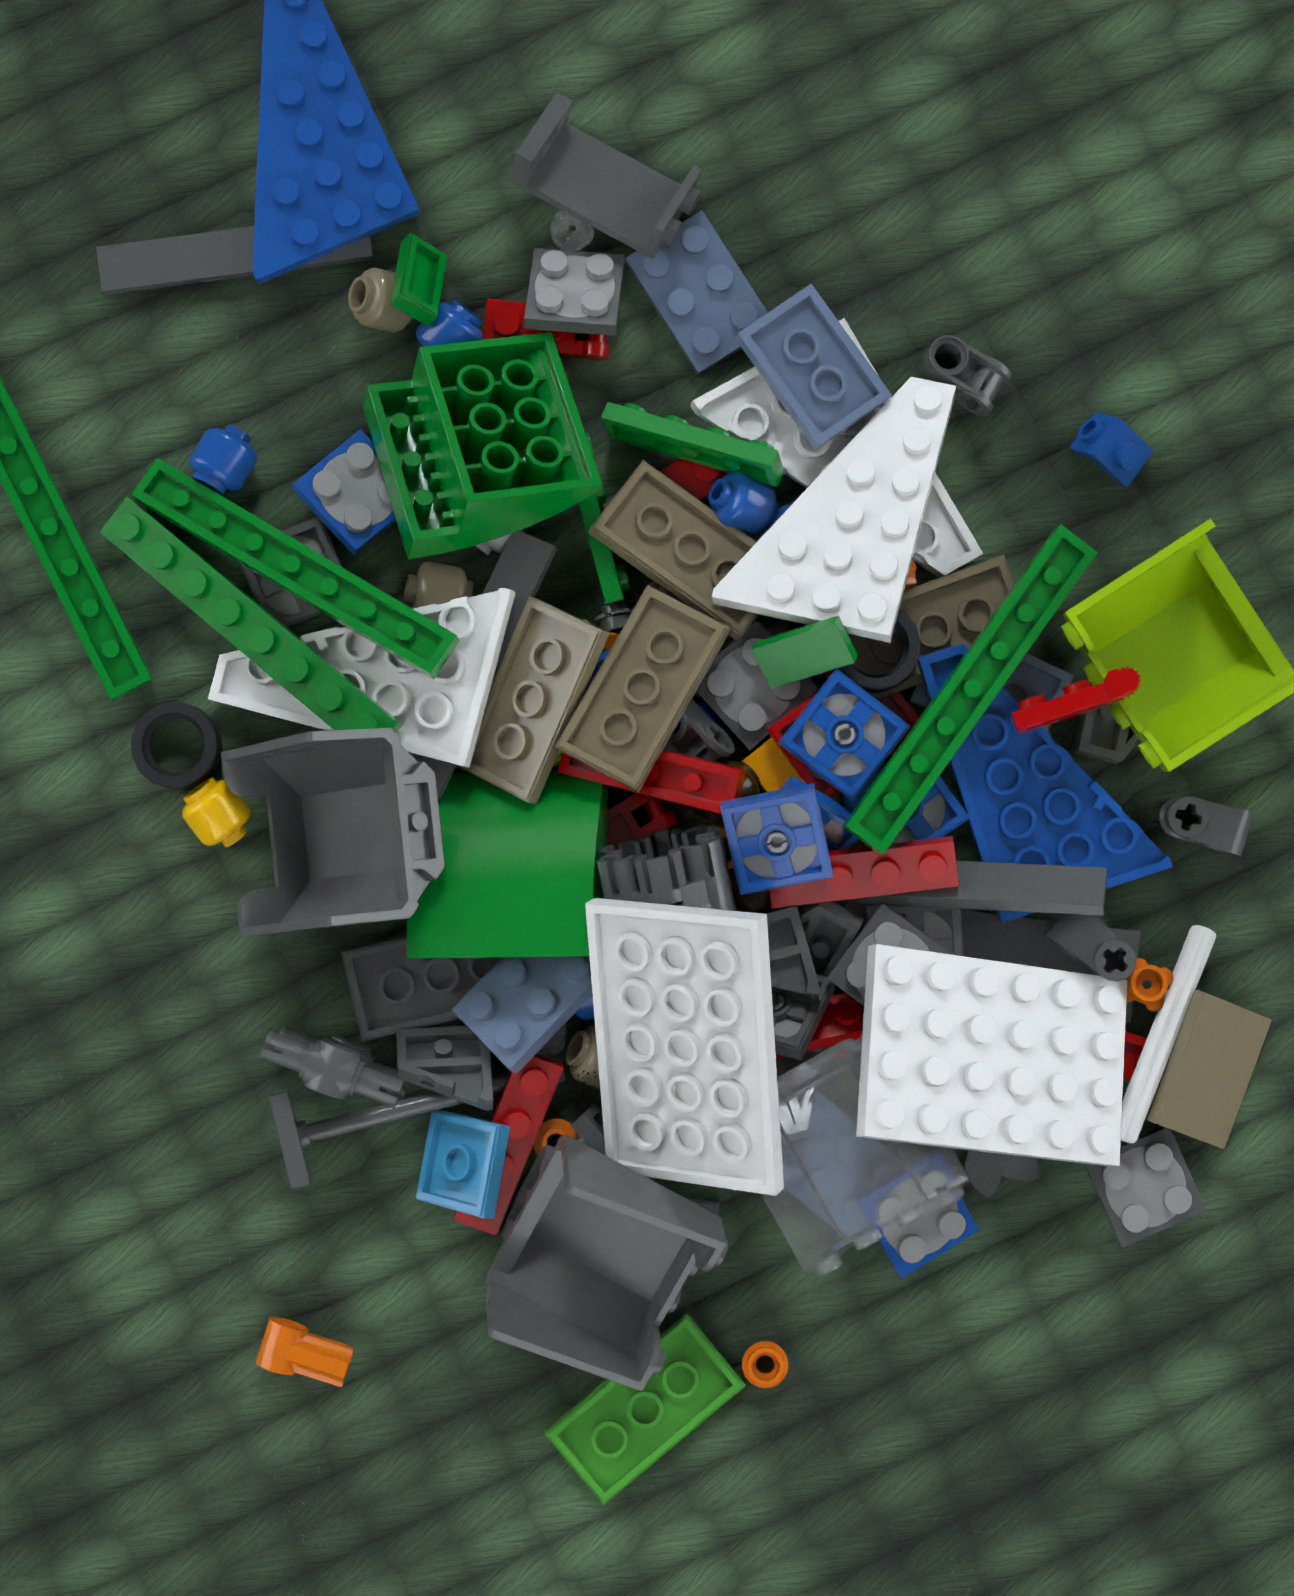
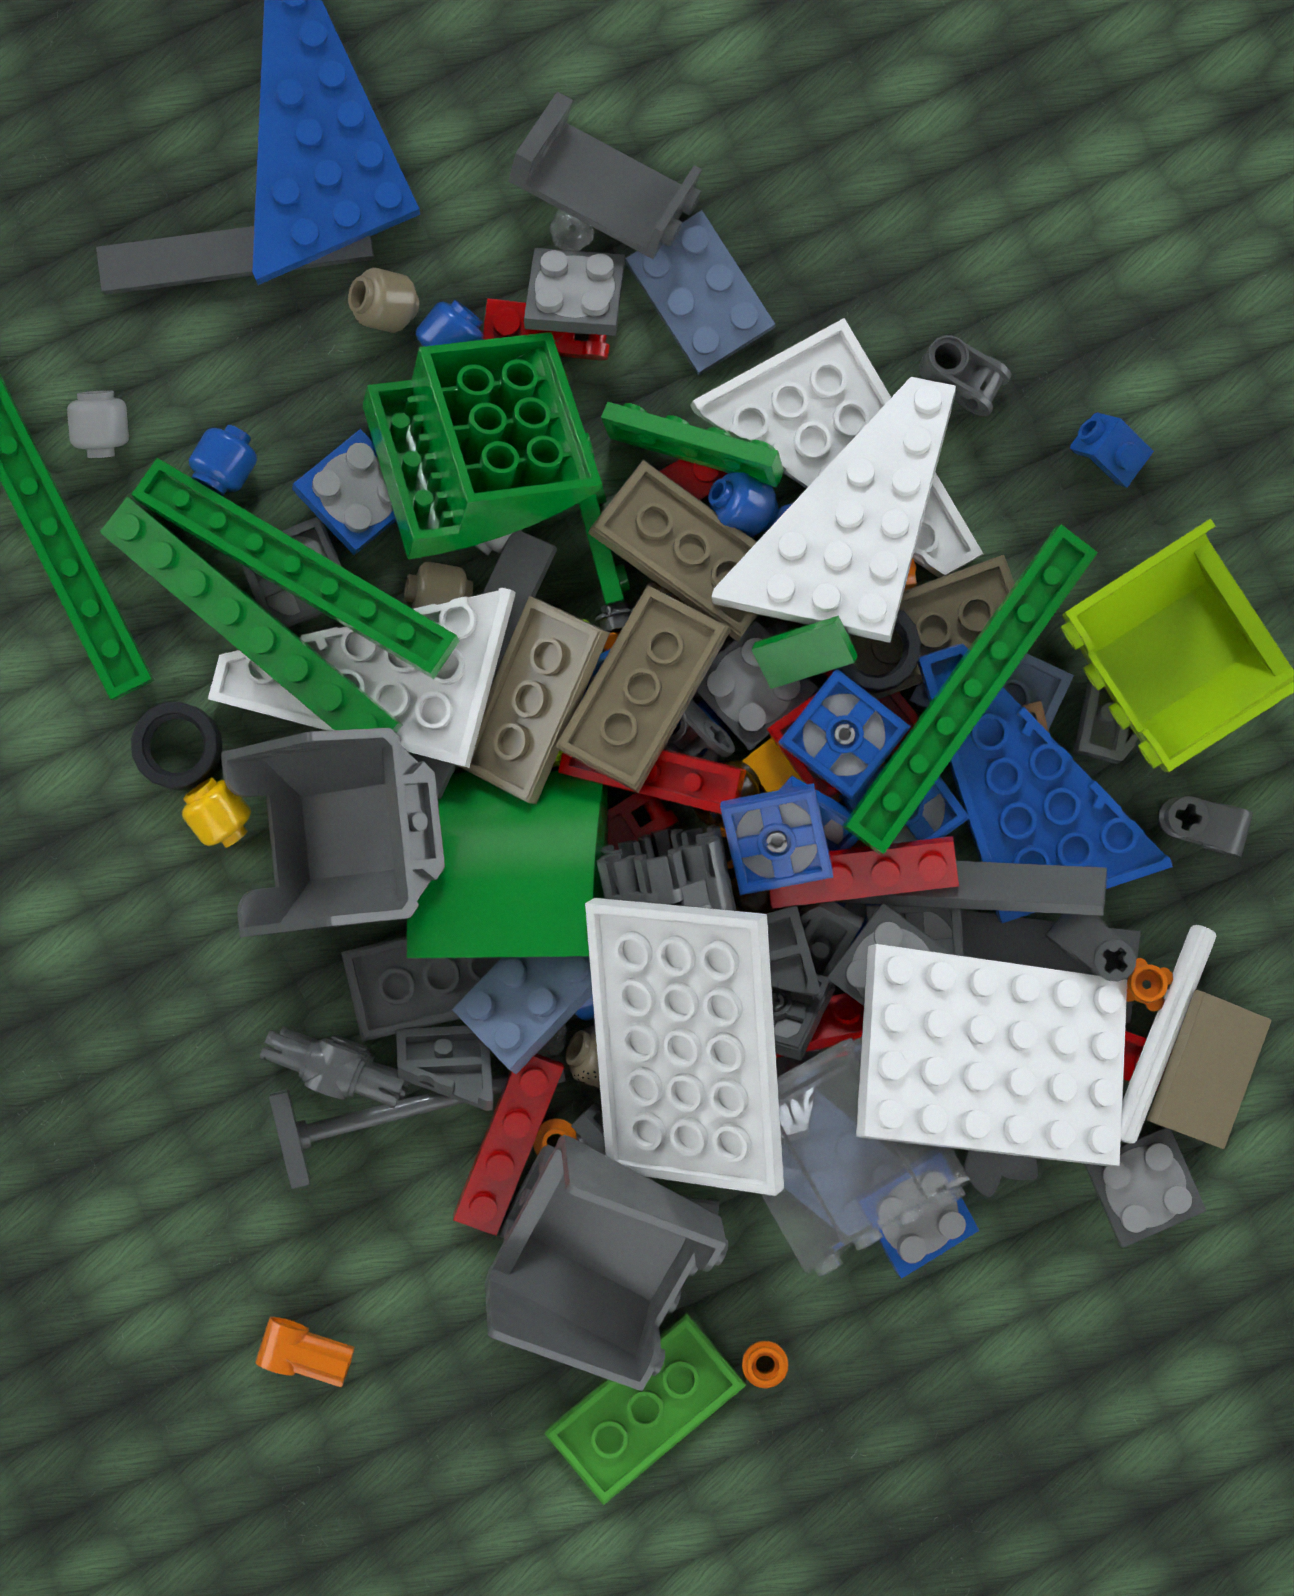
green tile [390,233,447,327] -> none
dark azure tile [416,1109,511,1219] -> none
sand blue plate [735,284,892,451] -> none
red hinge [1011,666,1141,735] -> none
none -> light grey head [67,390,129,458]

